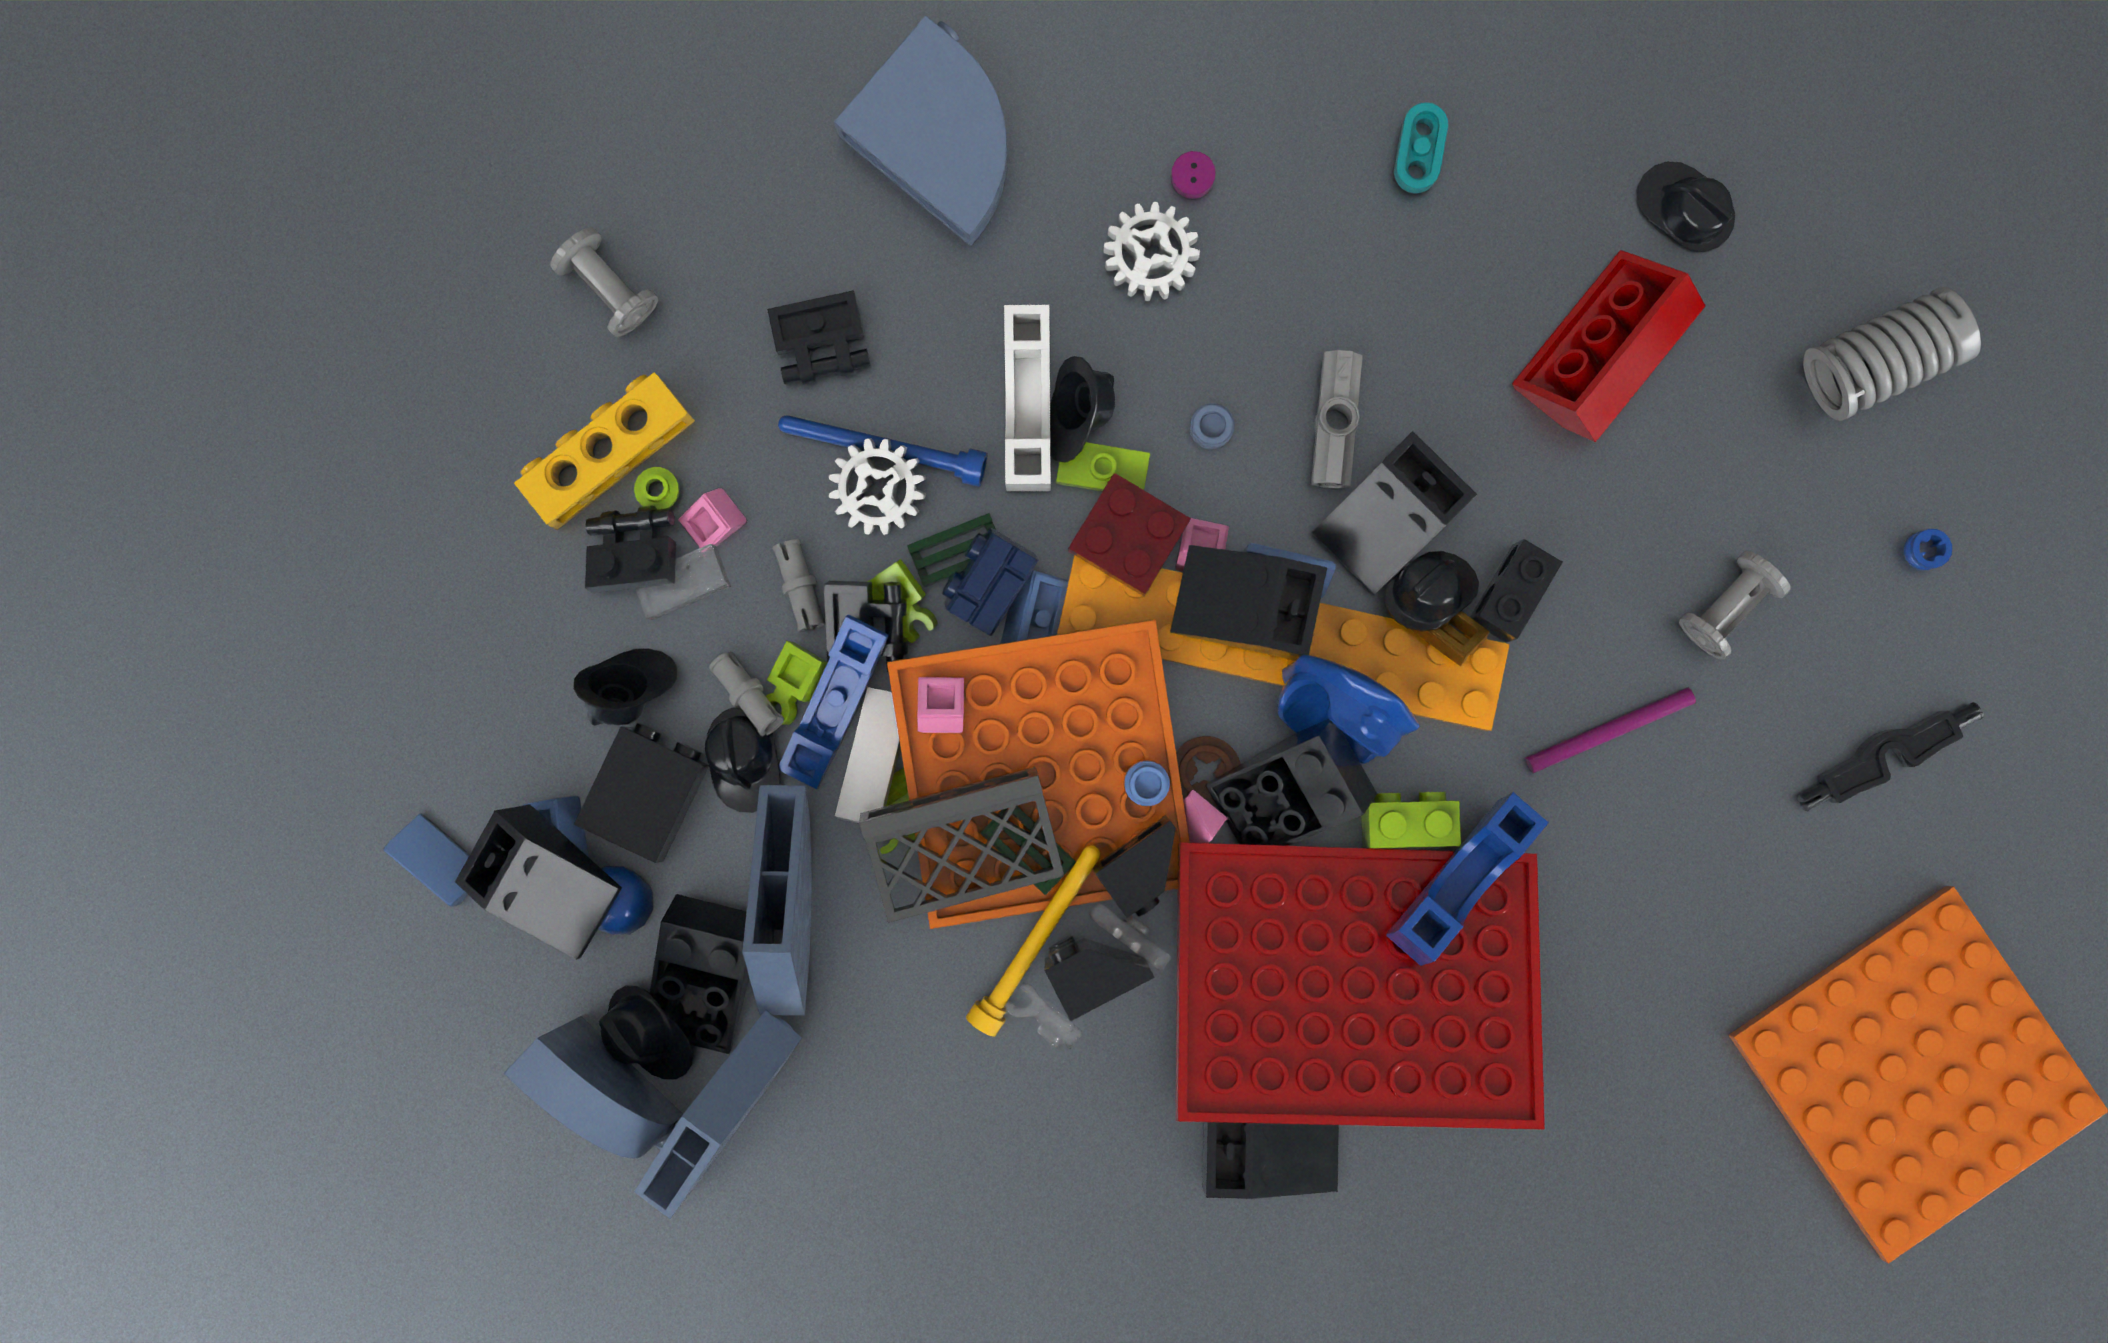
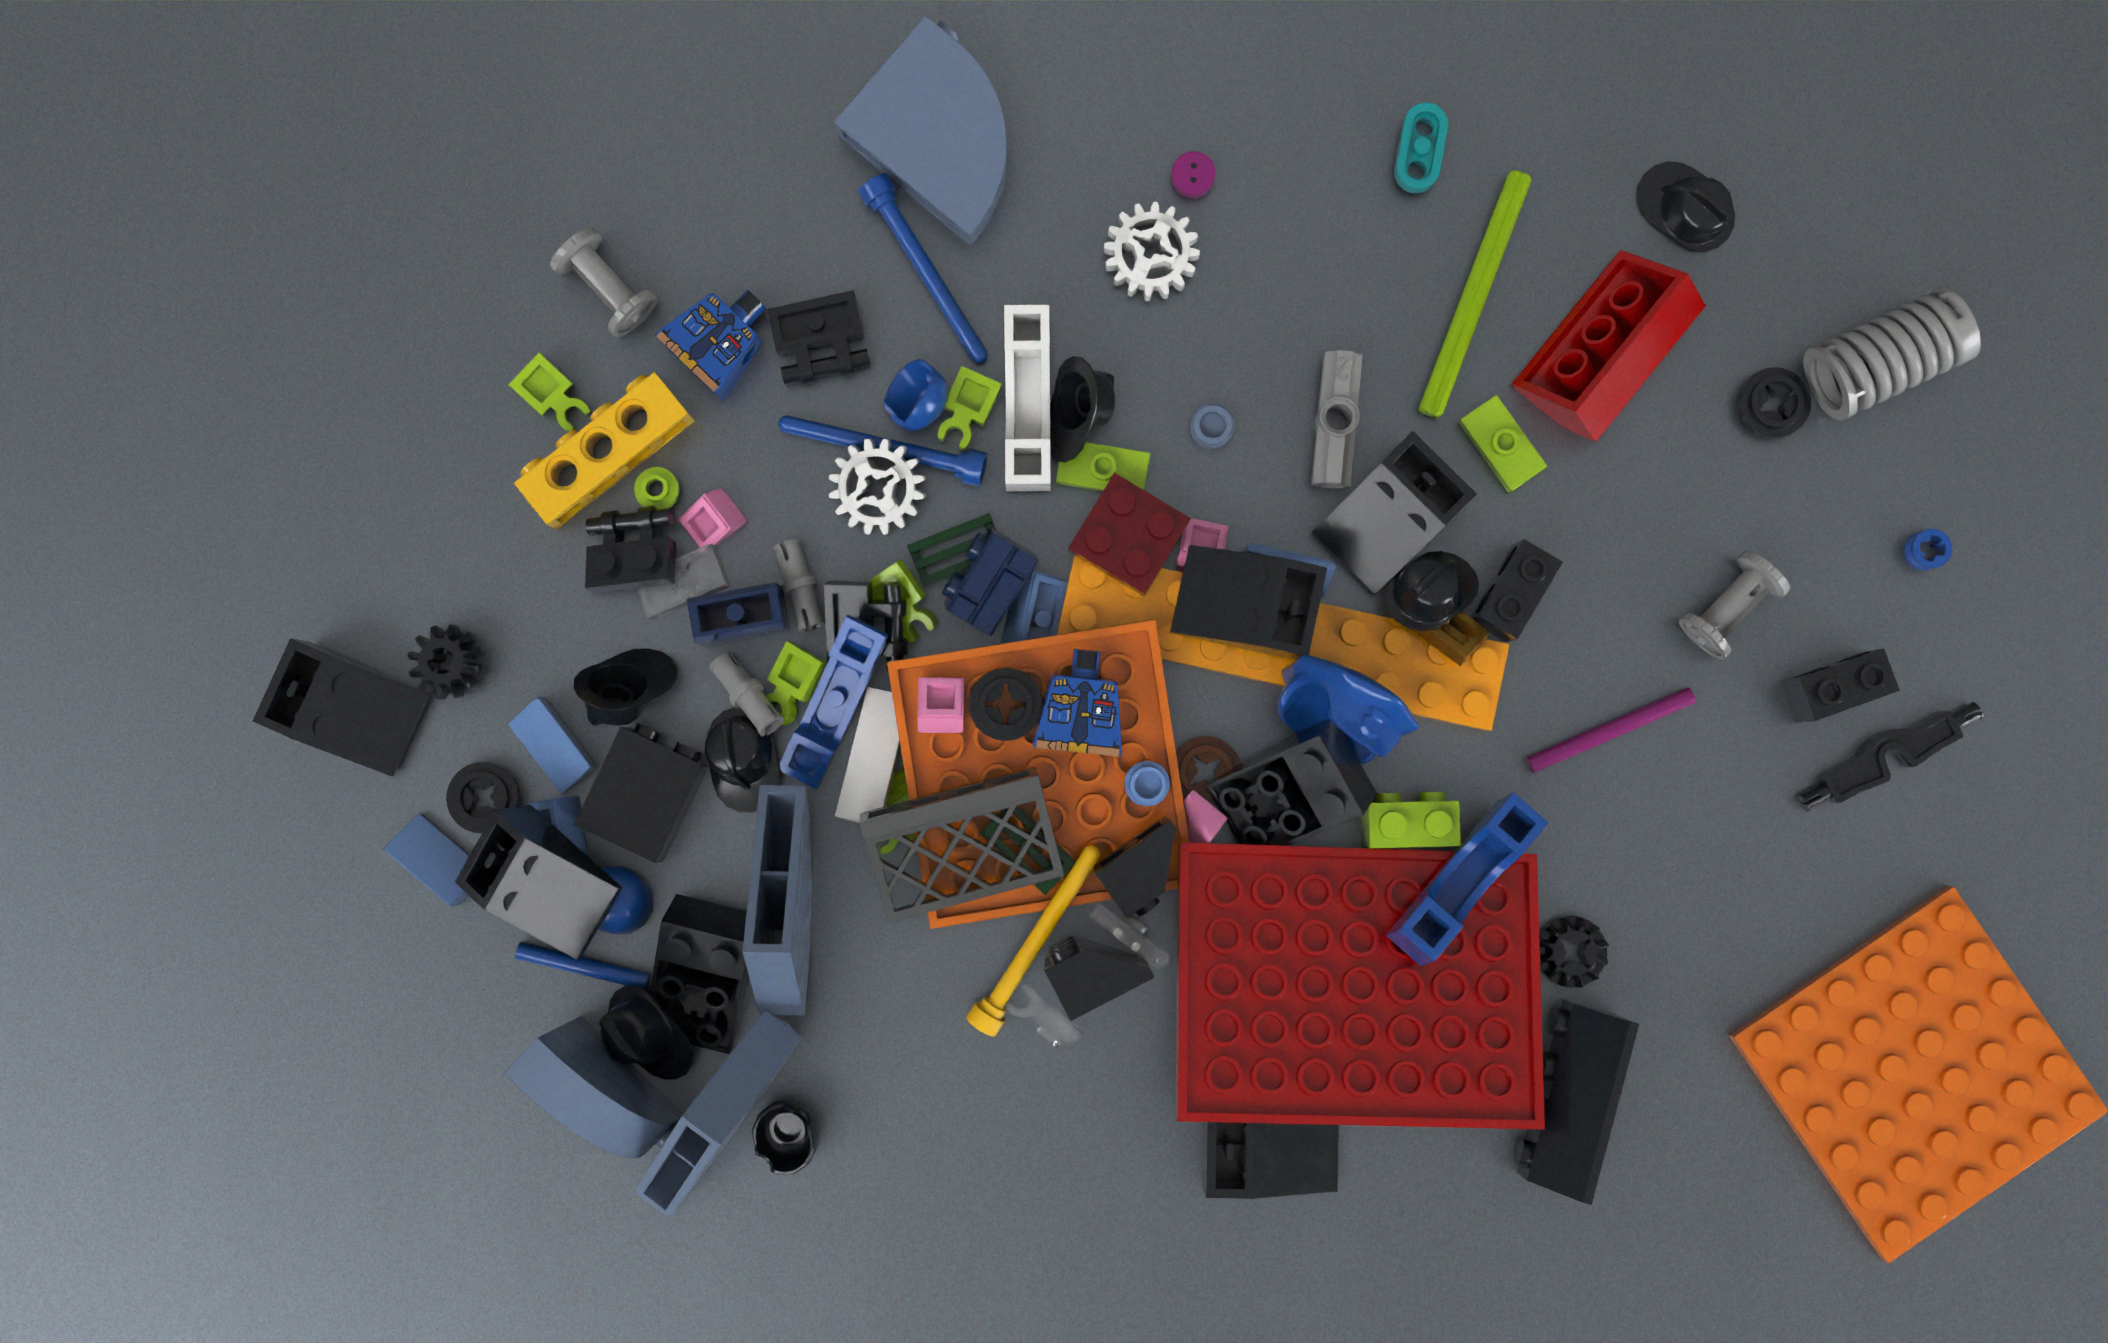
none -> black slope [253,638,430,776]
none -> black gear [407,624,487,700]
none -> black gear [446,762,520,834]
none -> lime plate [508,353,592,431]
none -> medium blue slope [508,696,598,795]
none -> blue bar [515,942,651,990]
none -> torso [655,290,766,401]
none -> dark blue brick [687,582,790,646]
none -> black hair [752,1100,820,1175]
none -> blue piece [857,173,988,363]
none -> blue hair [883,359,948,431]
none -> lime plate [938,366,1002,451]
none -> black gear [969,667,1042,741]
none -> torso [1032,649,1122,757]
none -> lime axle [1419,170,1532,418]
none -> lime plate [1458,395,1548,494]
none -> black slope [1514,999,1639,1205]
none -> black gear [1539,916,1609,988]
none -> black gear [1737,367,1811,439]
none -> black brick [1781,648,1900,723]

